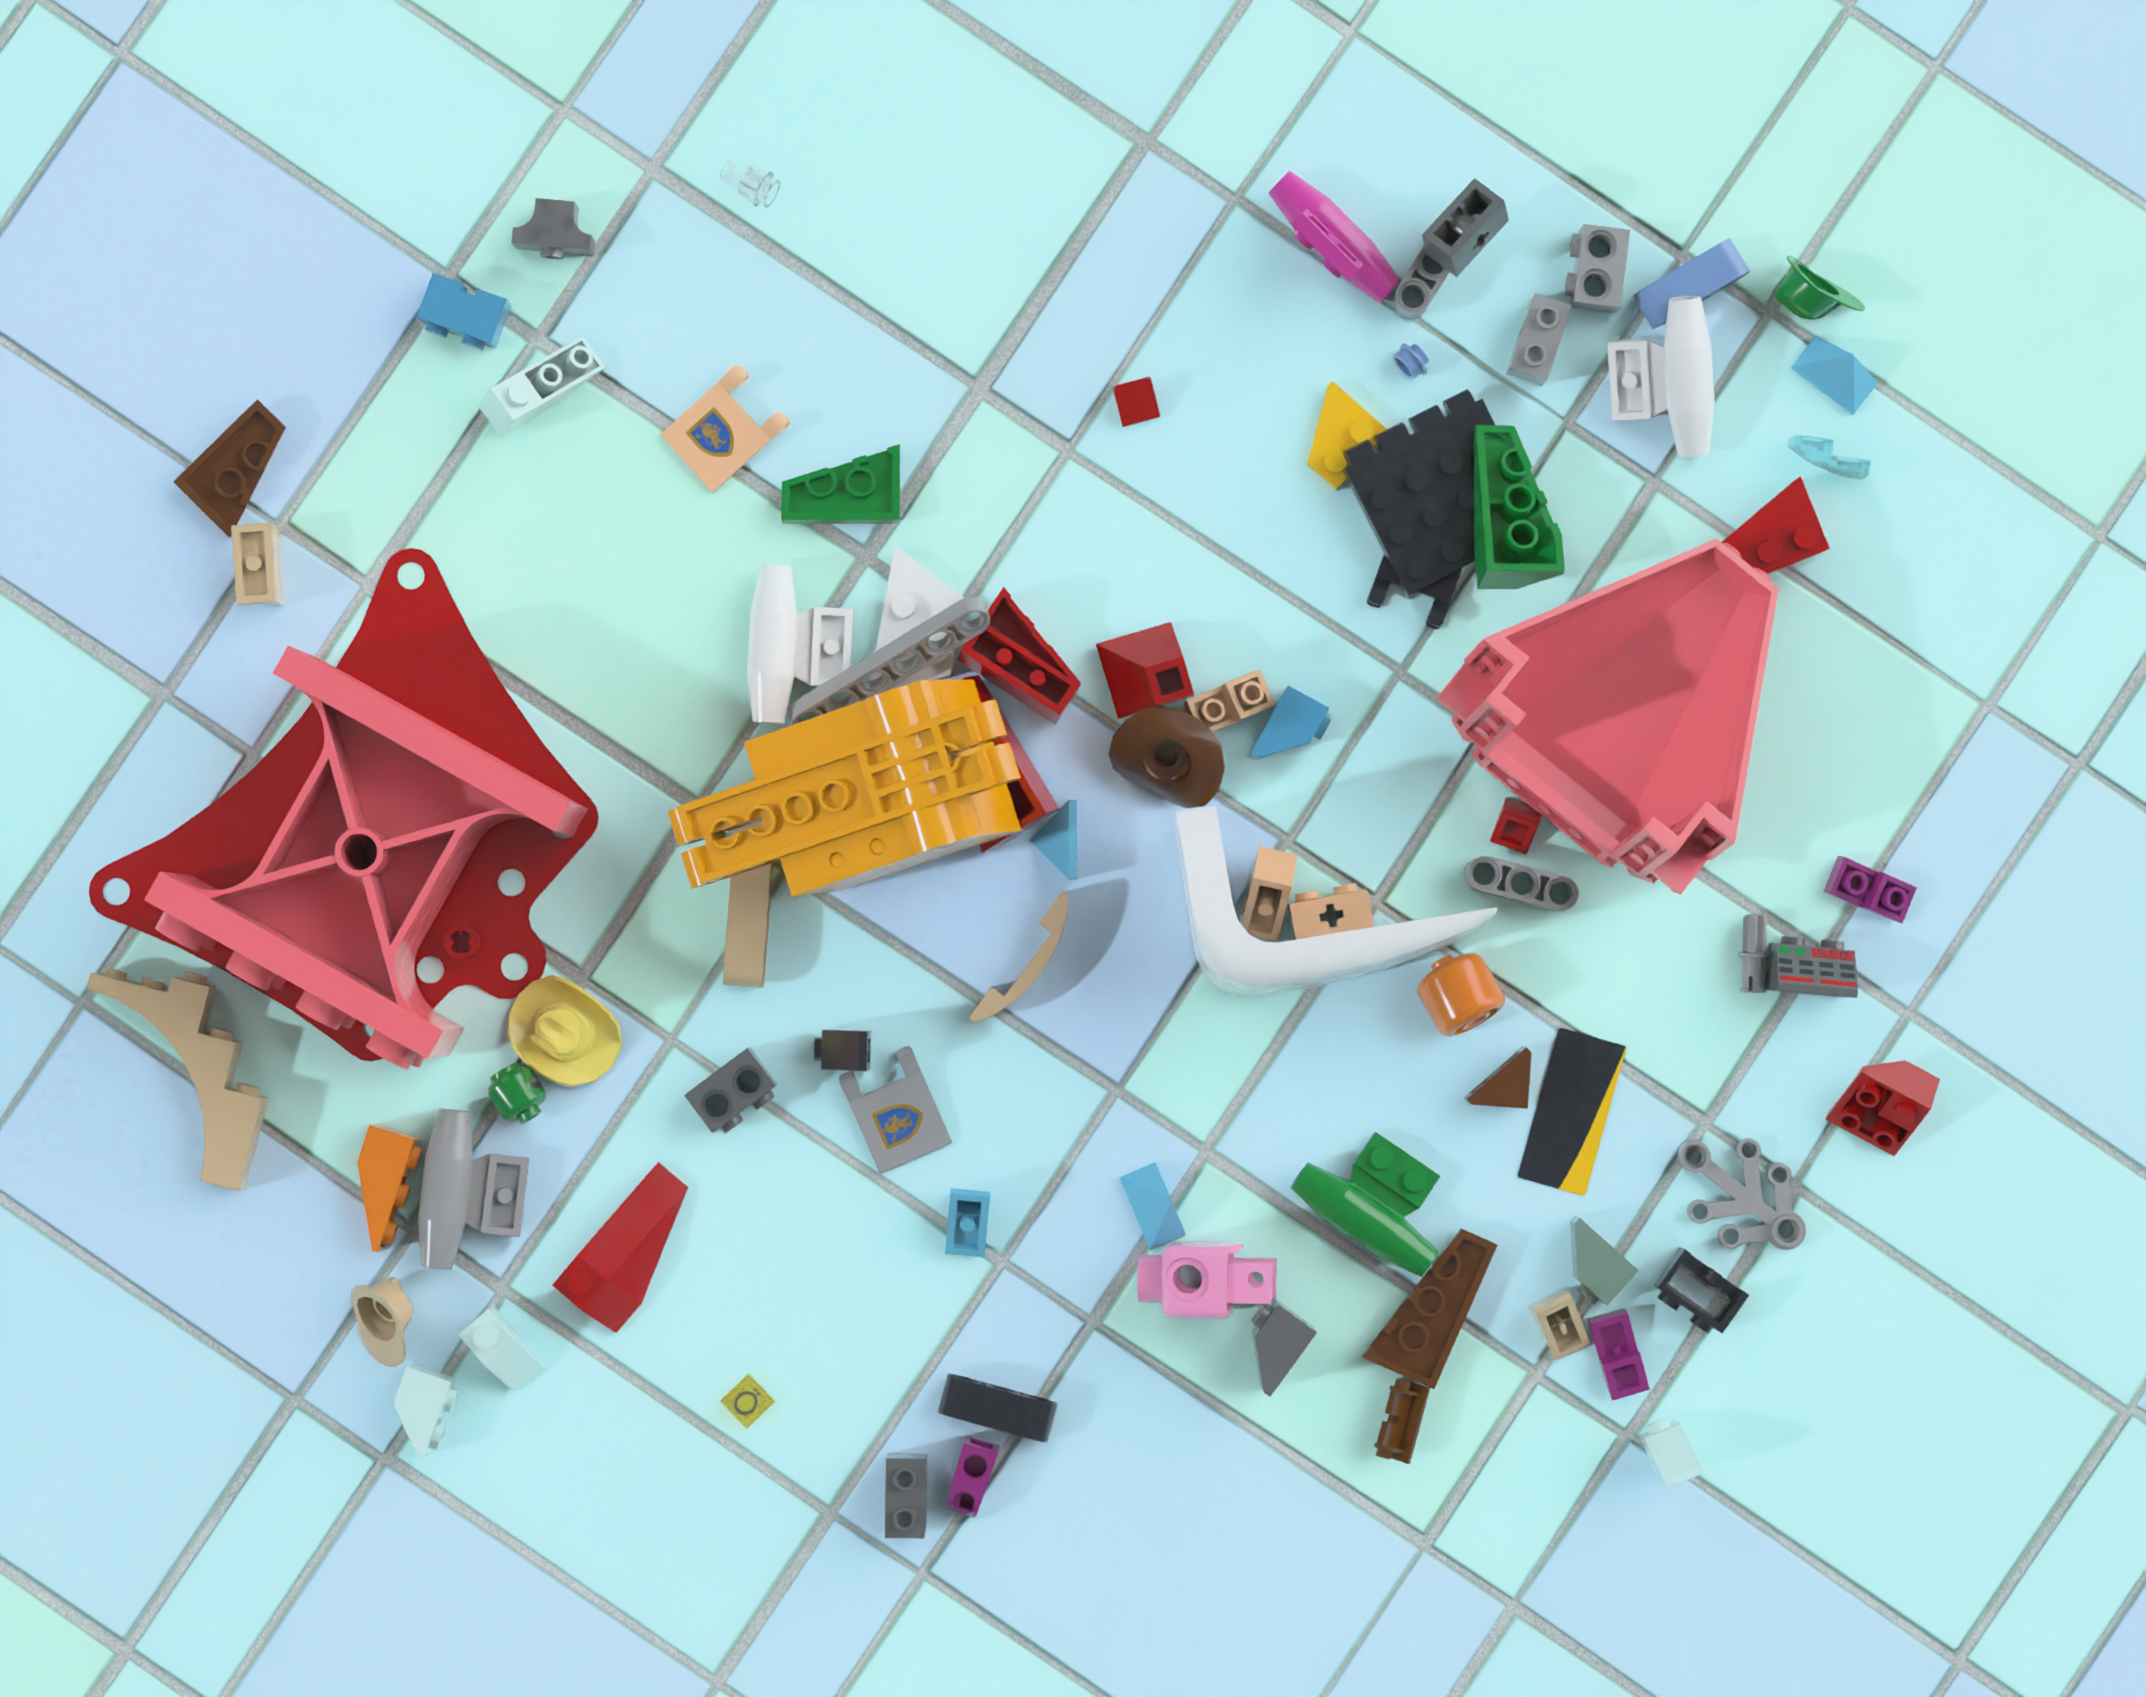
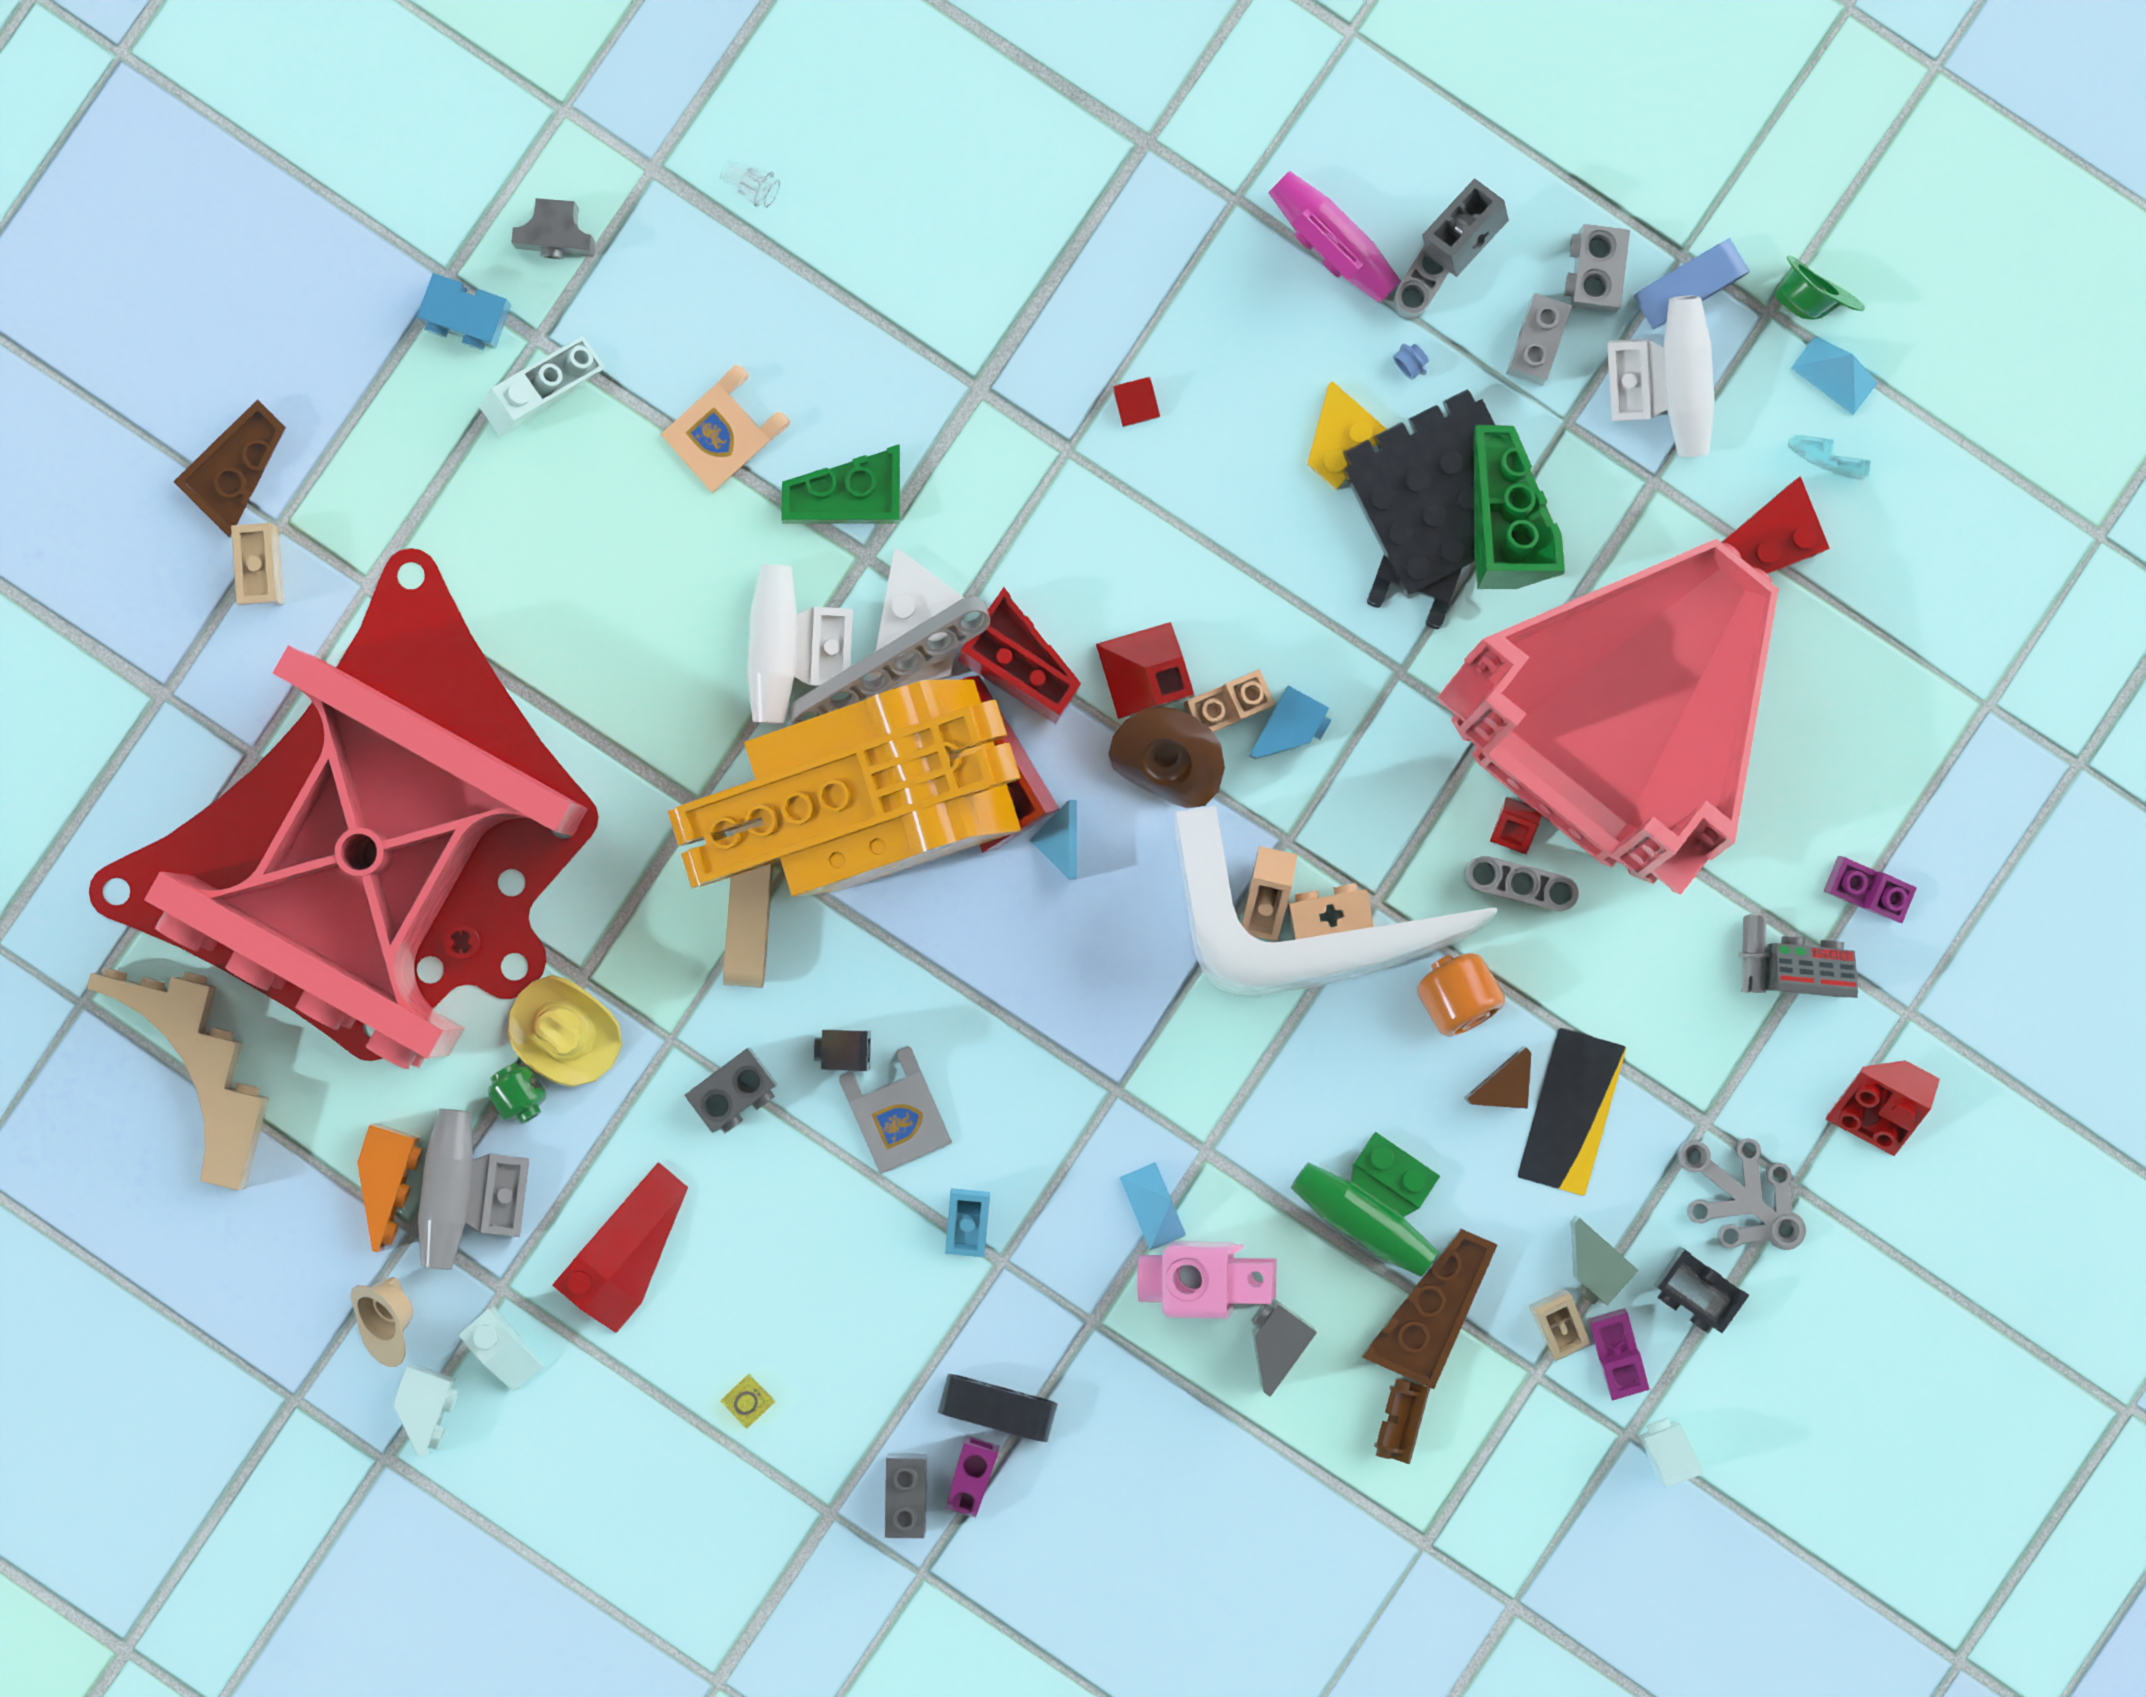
tan slope [968,892,1069,1023] -> none

